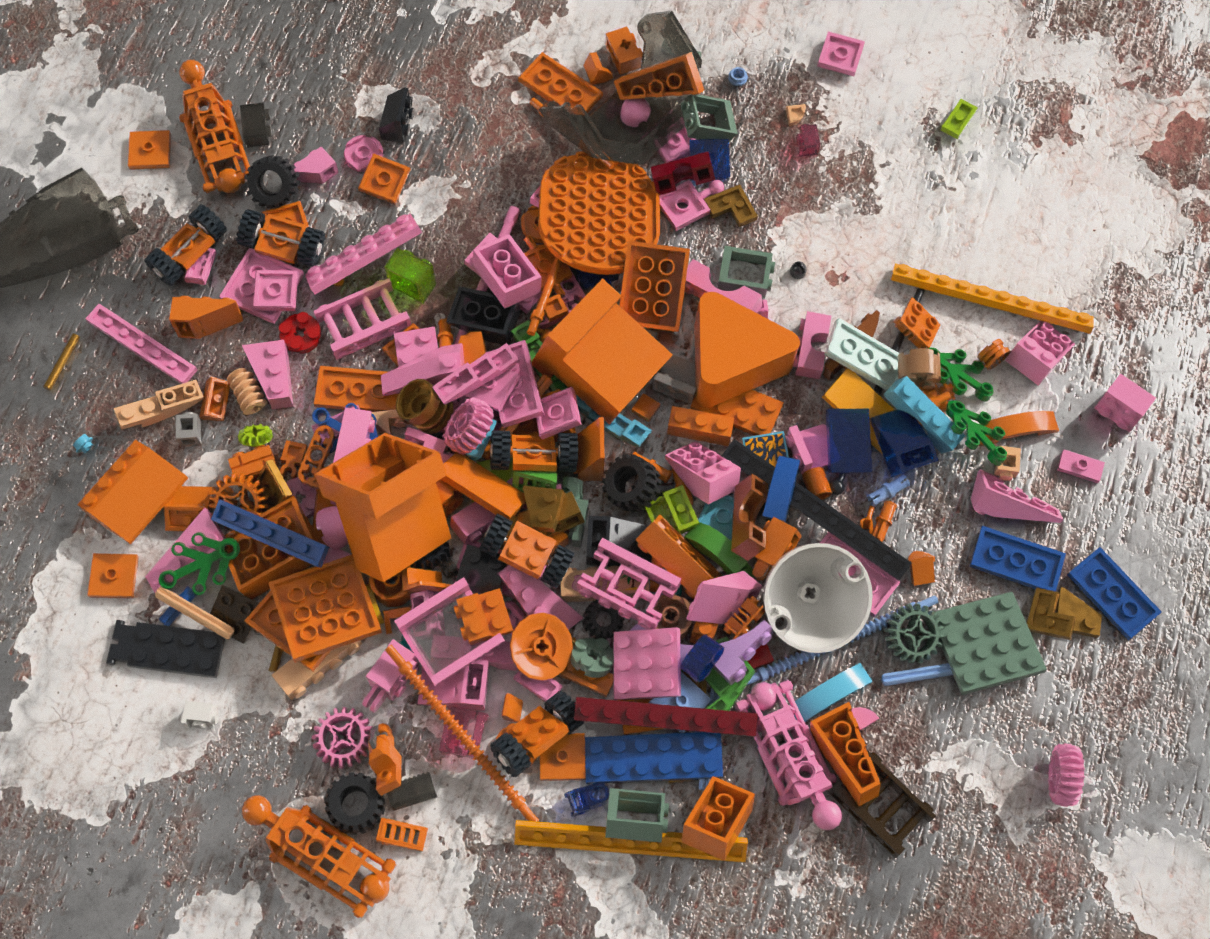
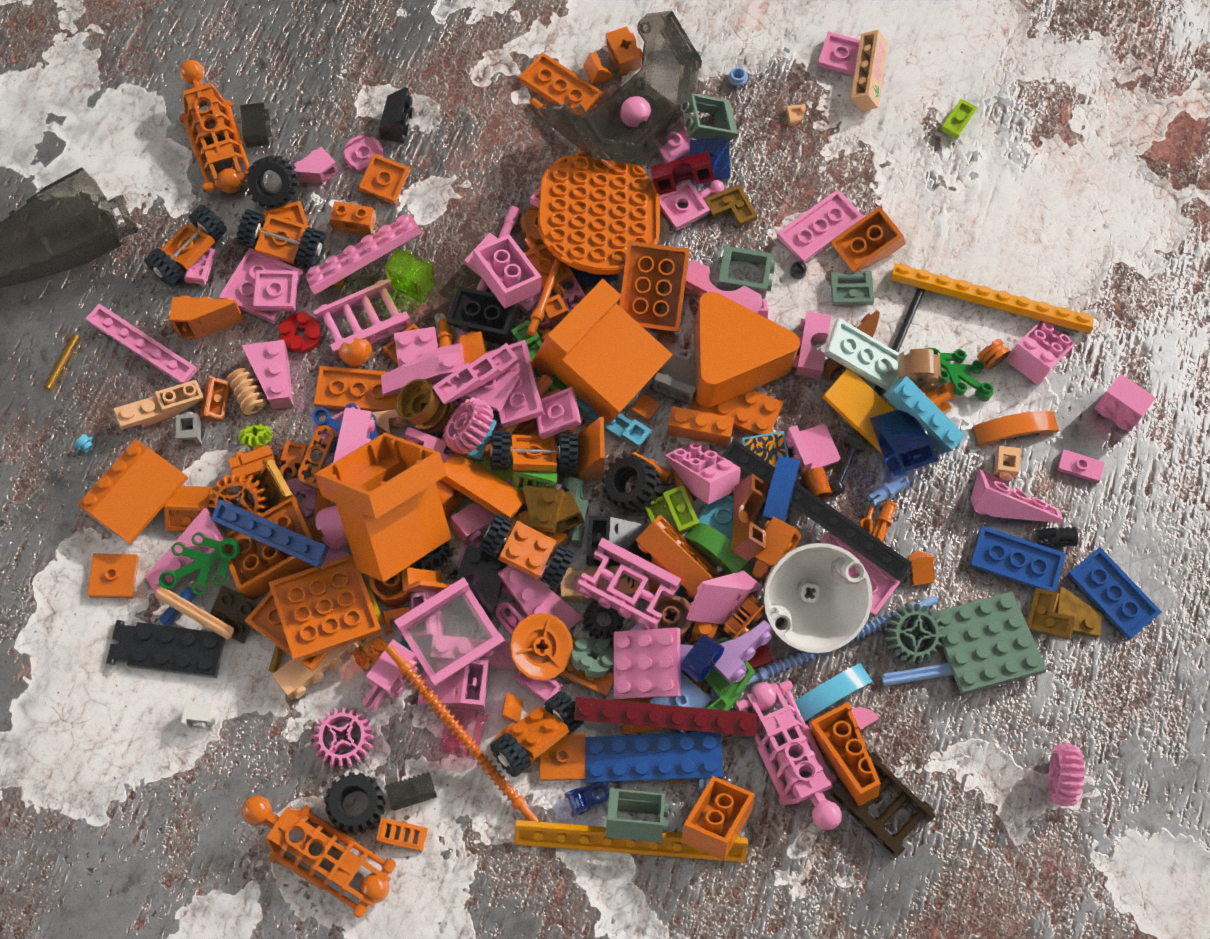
orange plate [128,130,171,170] -> none
orange plate [368,723,402,796] -> none
orange plate [453,588,513,646] -> none
orange wedge [614,52,704,100] -> none
clear pink brick [796,124,821,157] -> none
clear blue tile [826,408,872,473] -> none
orange hinge [894,297,941,349] -> none
green plant [946,400,1007,466] -> none
none -> orange brick [329,201,377,236]
none -> orange hair [338,338,372,367]
none -> clear orange bracket [353,635,388,673]
none -> bright pink plate [776,189,864,263]
none -> sand green plate [829,271,874,306]
none -> orange slope [830,206,906,273]
none -> light nougat brick [851,30,888,111]
none -> black hinge [1036,527,1078,547]

